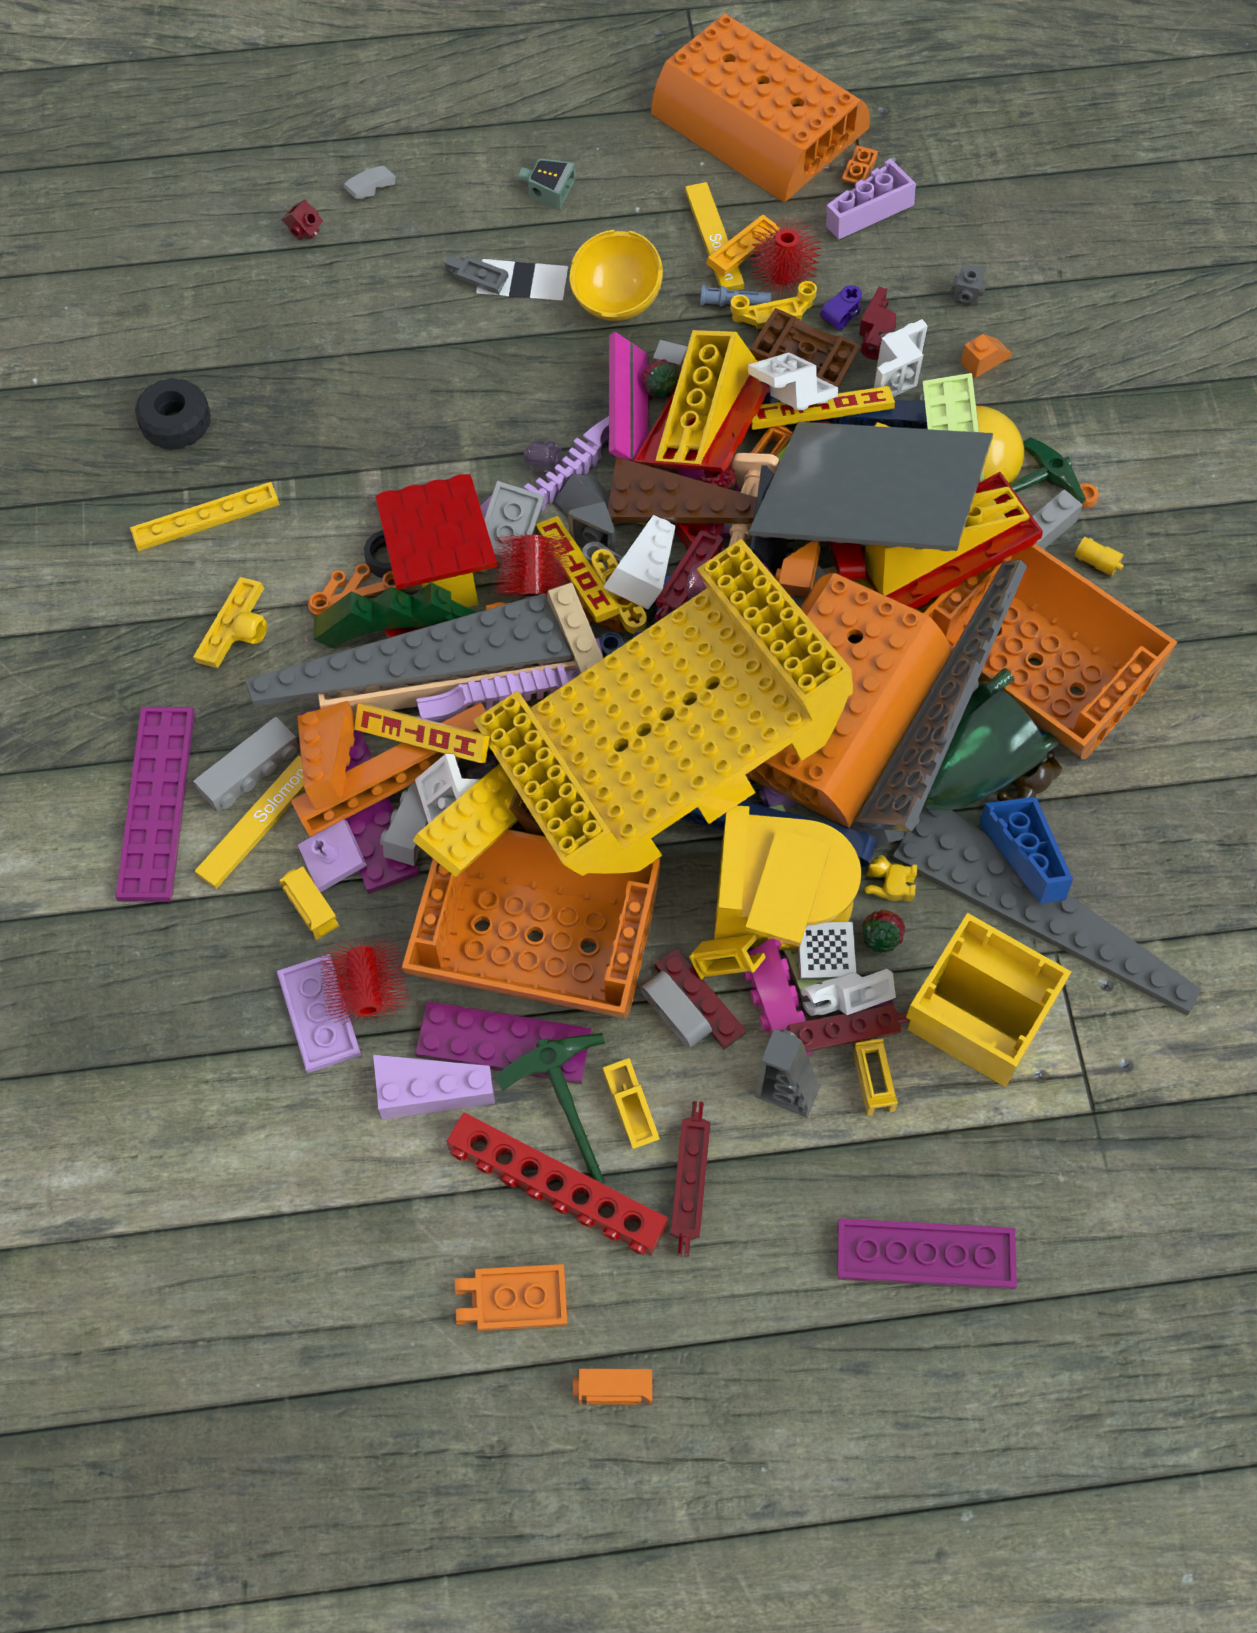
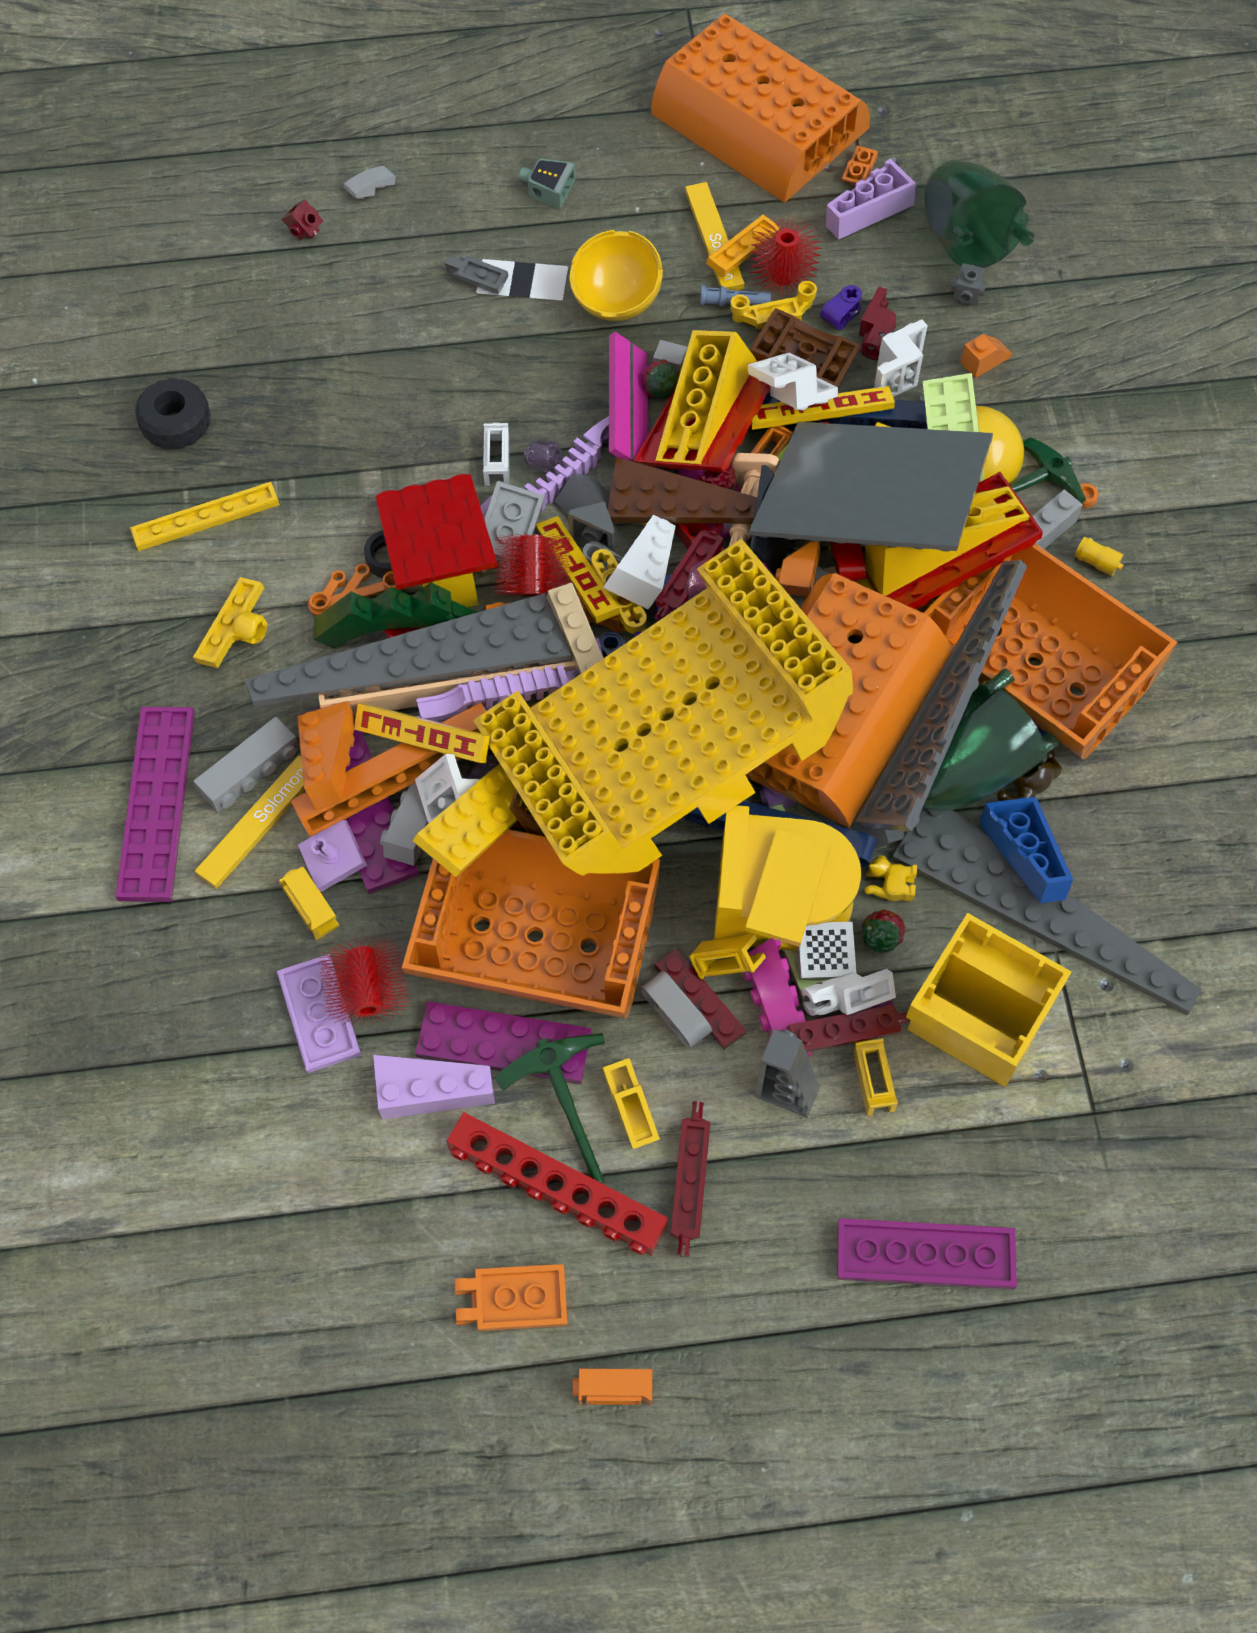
none -> white window [483,422,509,486]
none -> clear green windscreen [924,160,1035,268]

